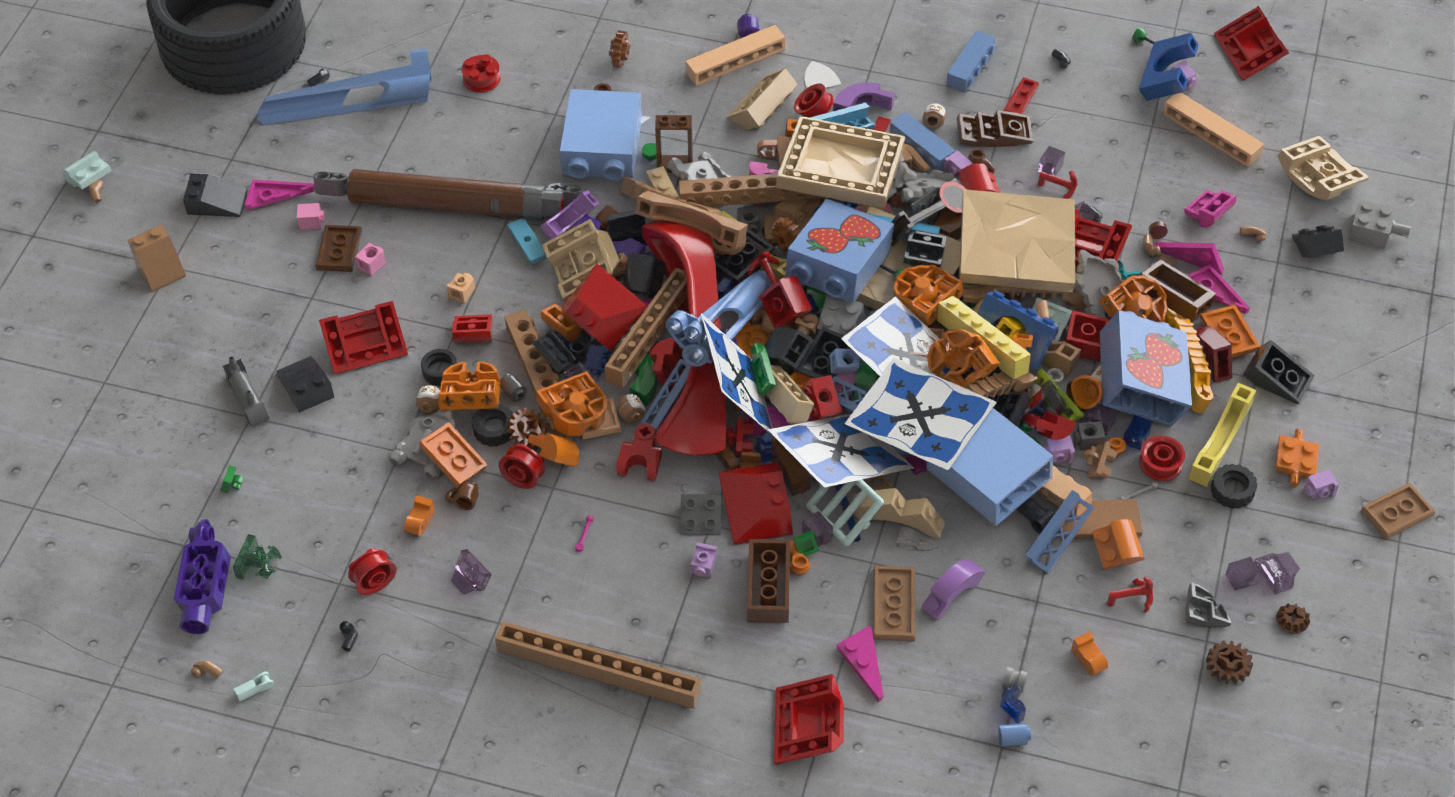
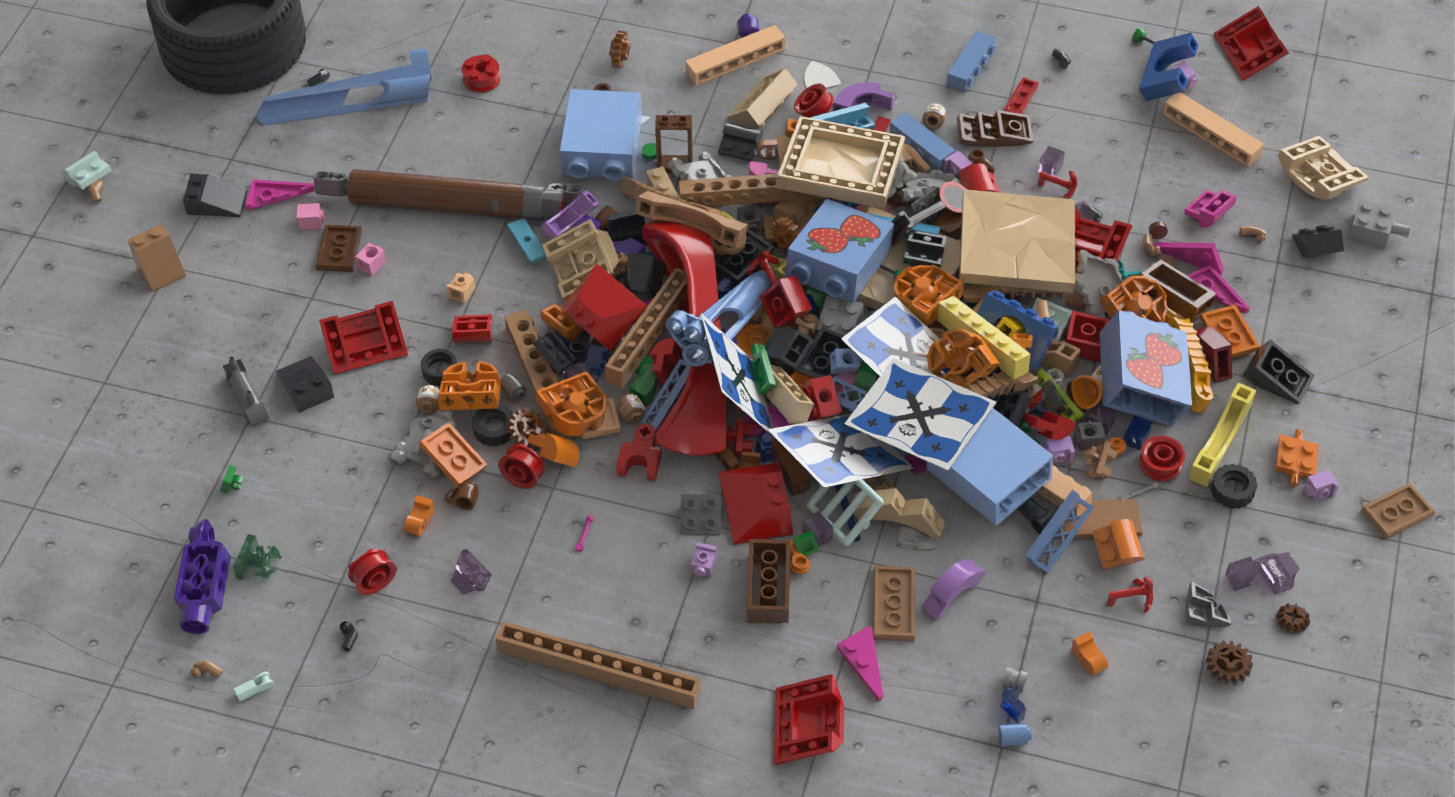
none -> black brick [718,122,763,161]

